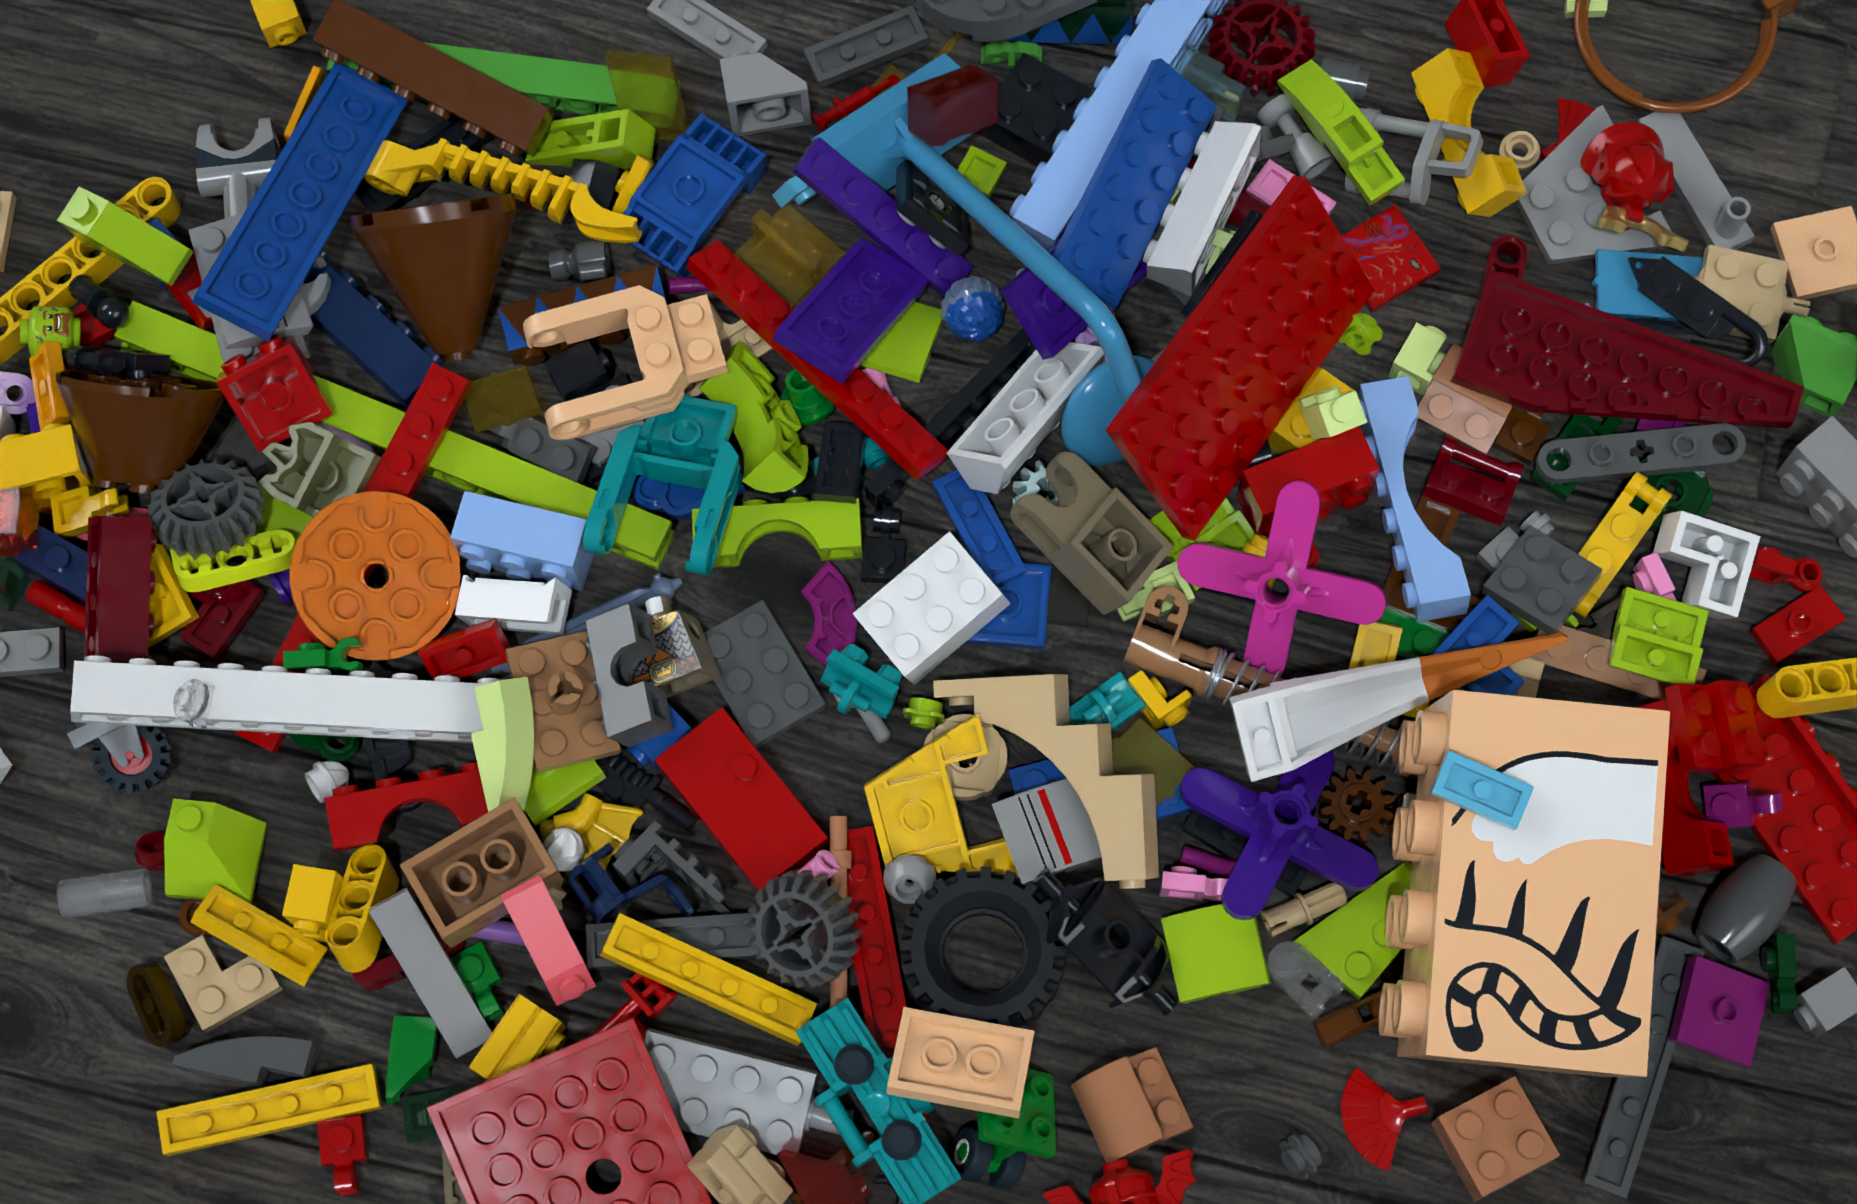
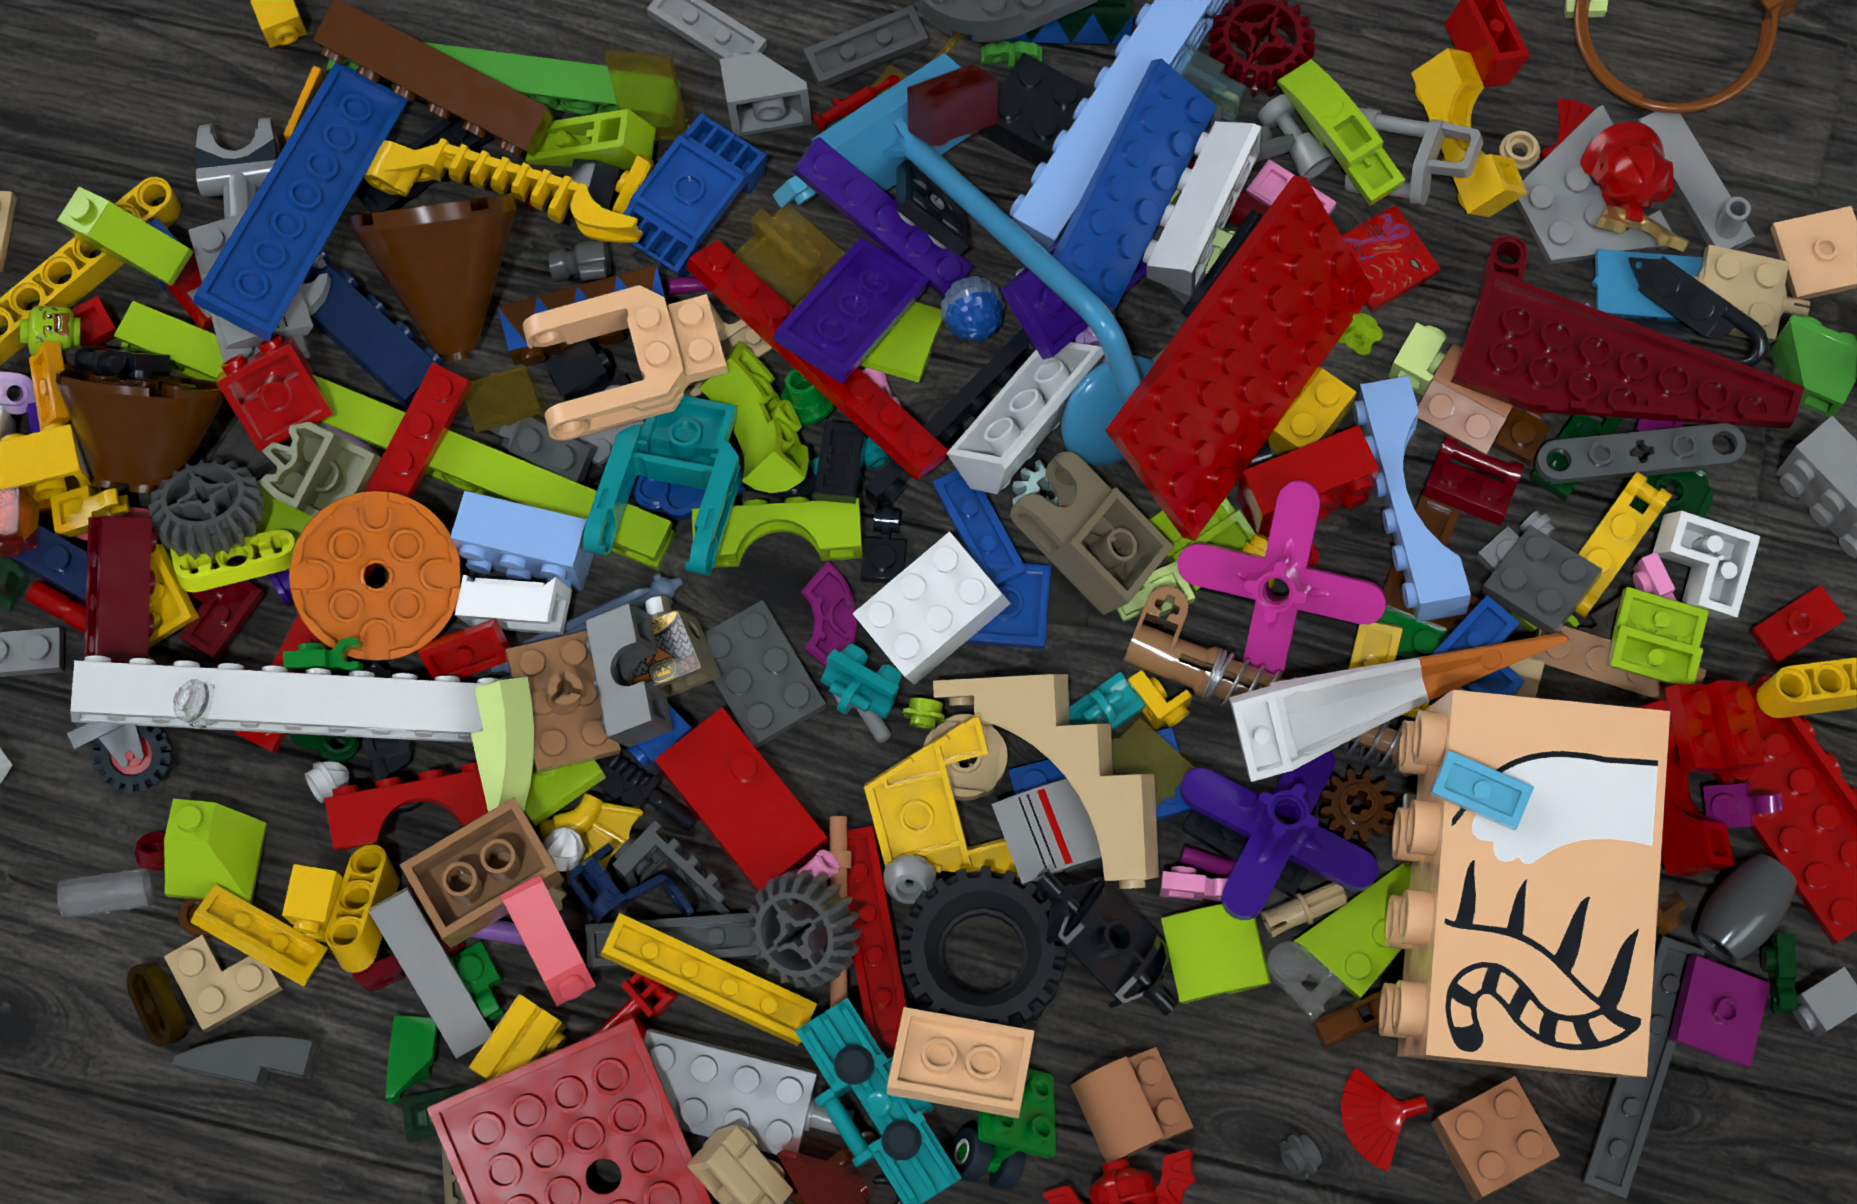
black pin [69,274,130,329] -> none
yellow plate [156,1064,383,1156] -> none
red plate [317,1115,368,1196] -> none
lime plate [957,145,1007,199] -> none
yellowish green brick [1298,385,1367,440] -> none
dark grey brick [1318,57,1370,101] -> none
red plate [1749,547,1822,592] -> none

